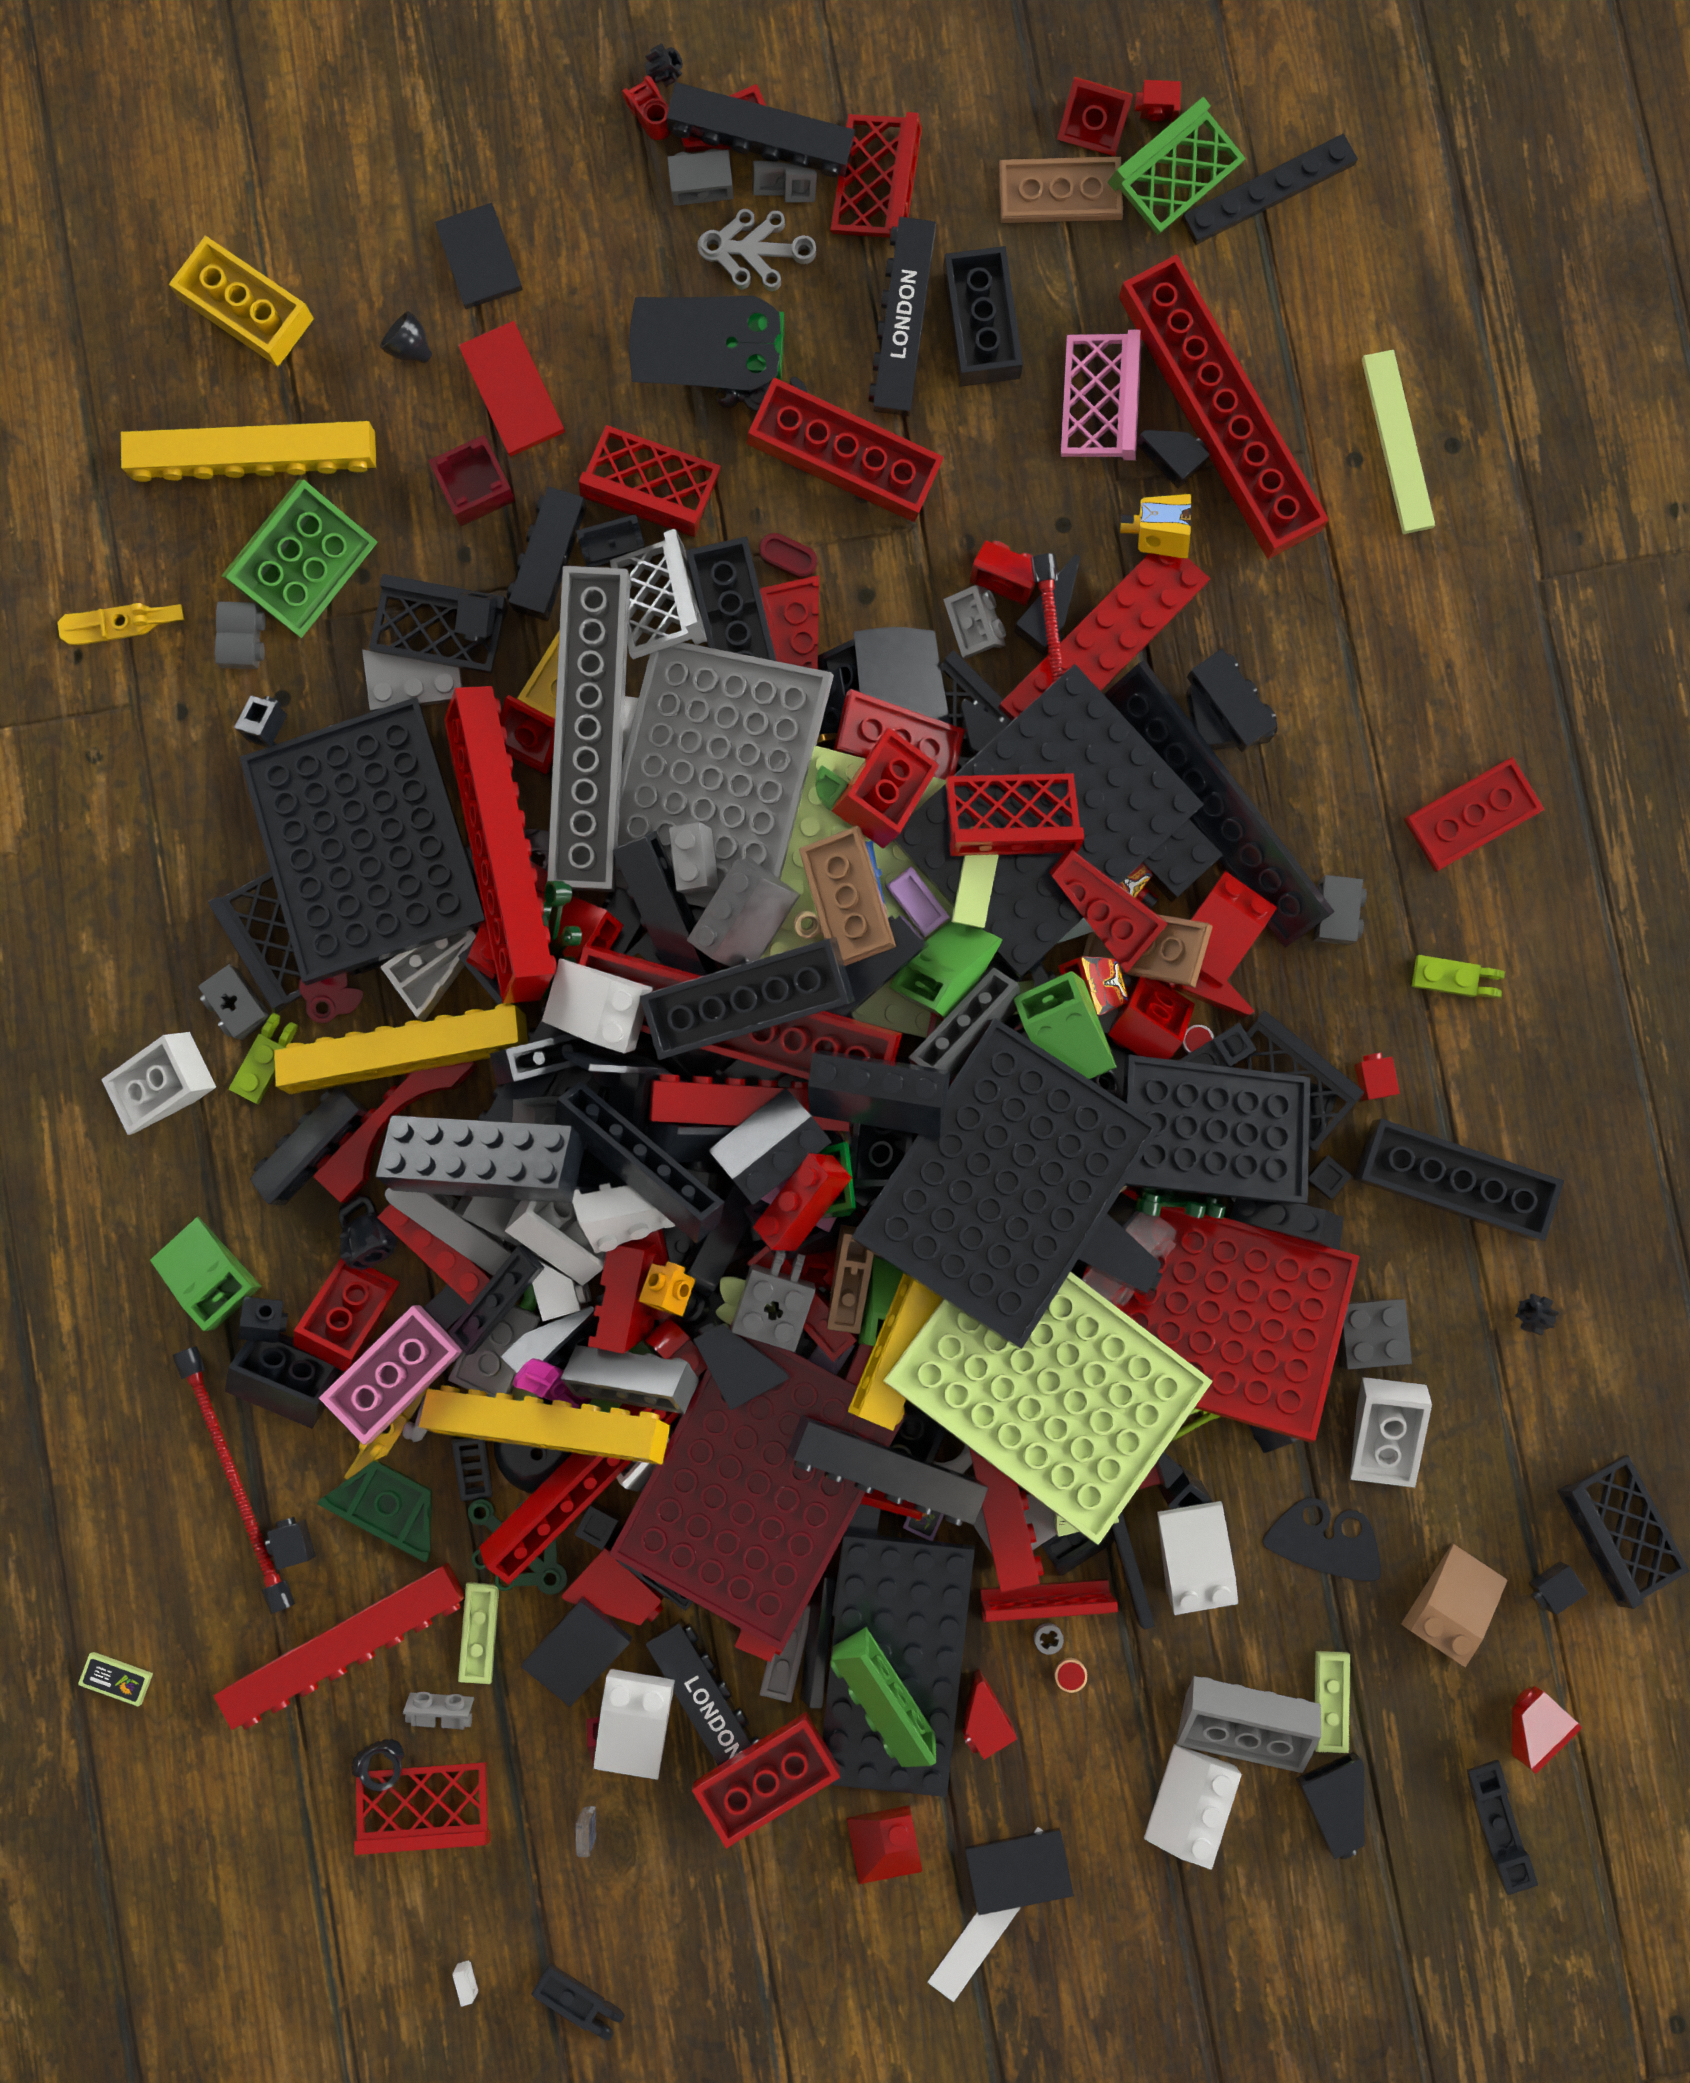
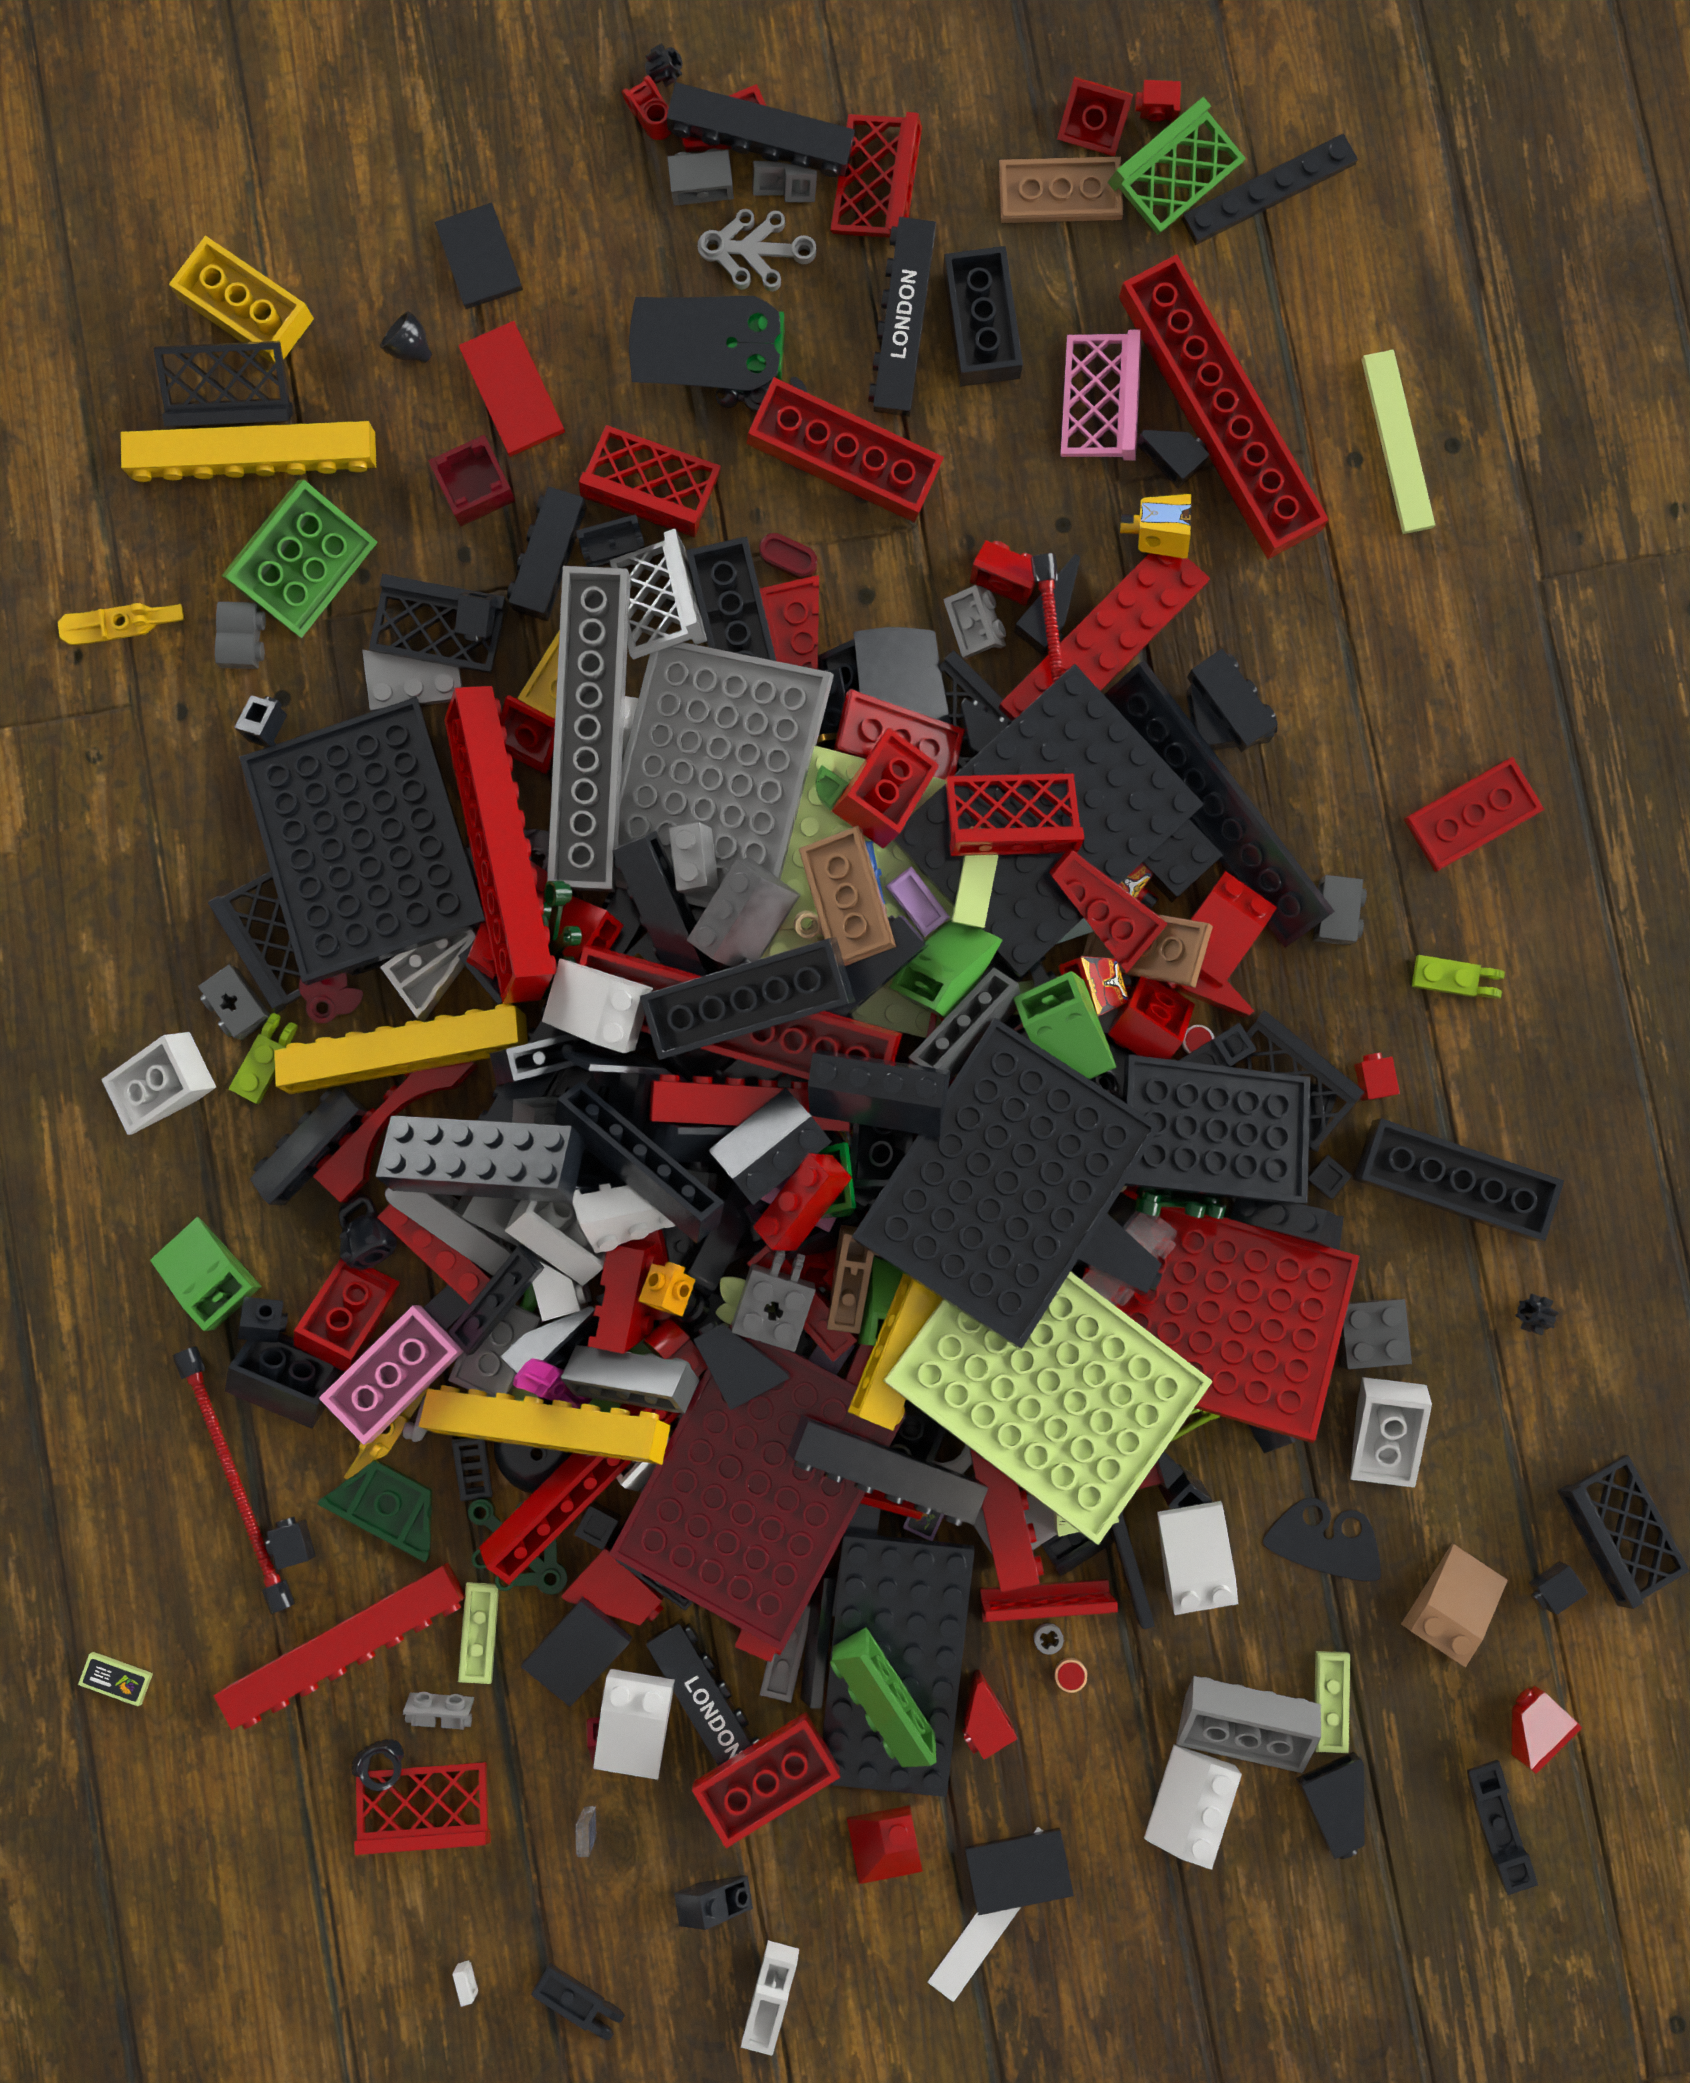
none -> black fence [153,341,294,427]
none -> black slope [674,1875,753,1930]
none -> white slope [741,1940,799,2056]

